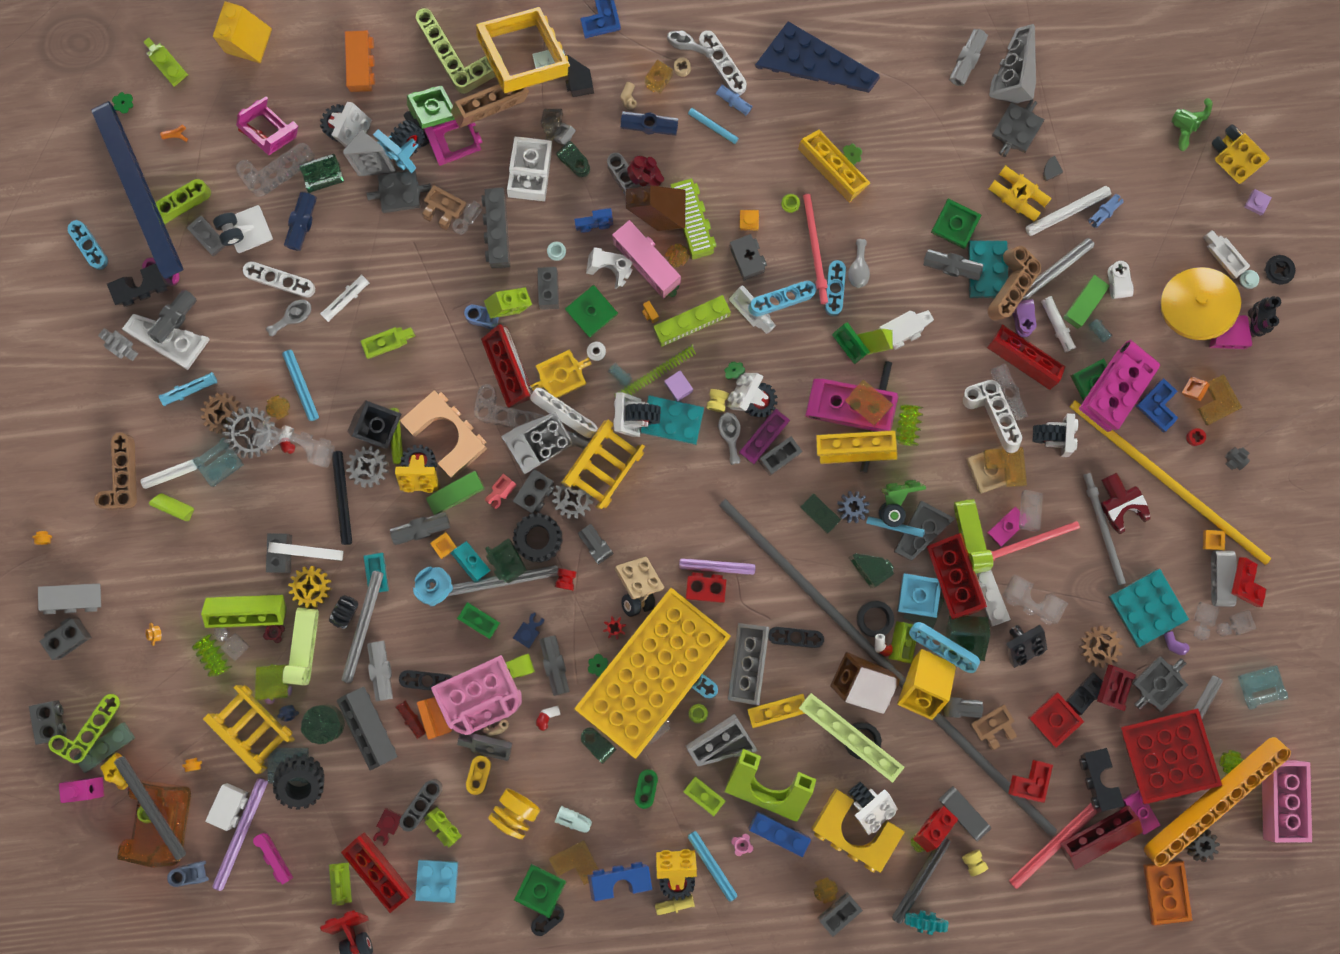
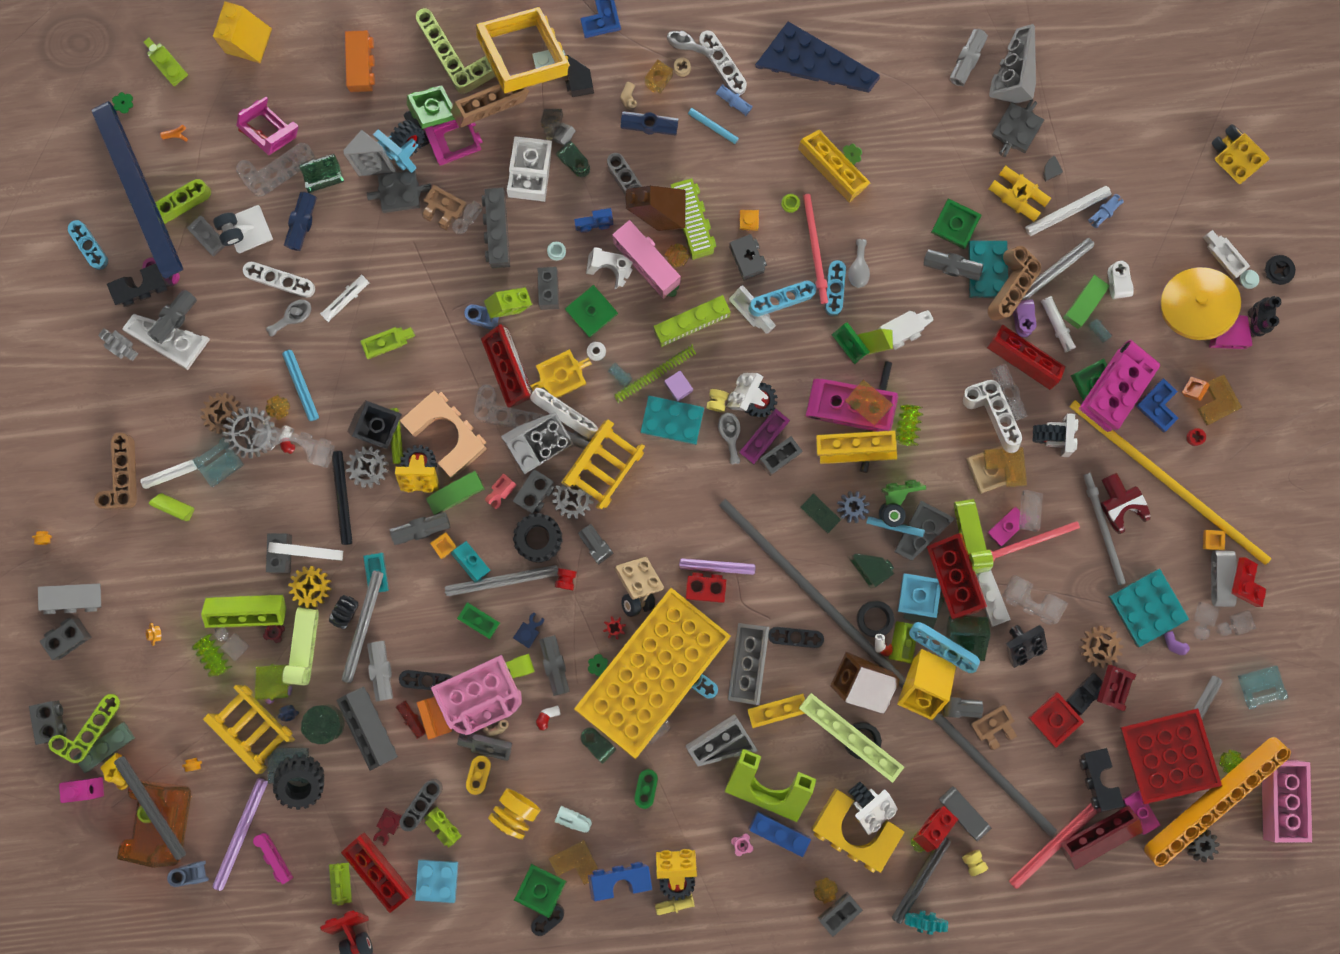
medium azure pin [159,372,218,406] -> none
white brick [205,783,248,831] -> none
white plate [320,101,372,147] -> none
medium azure plate [413,567,453,606] -> none
clear green bracket [485,538,527,584] -> none
plate [613,392,661,437] -> none
dark red plate [627,156,664,187] -> none
light orange plate [642,301,659,324] -> none
lime plate [683,776,726,816] -> none
medium azure axle [688,831,737,901] -> none
lime plate [689,704,708,724] -> none
green plant [724,362,745,379] -> none
red plate [1008,760,1053,803] -> none
dark grey plate [1132,656,1188,712] -> none
orange tile [1143,860,1193,925] -> none
bright green piece [1171,98,1213,151] -> none
dark grey gear [1225,447,1250,470] -> none
lavender plate [1244,189,1272,215] -> none

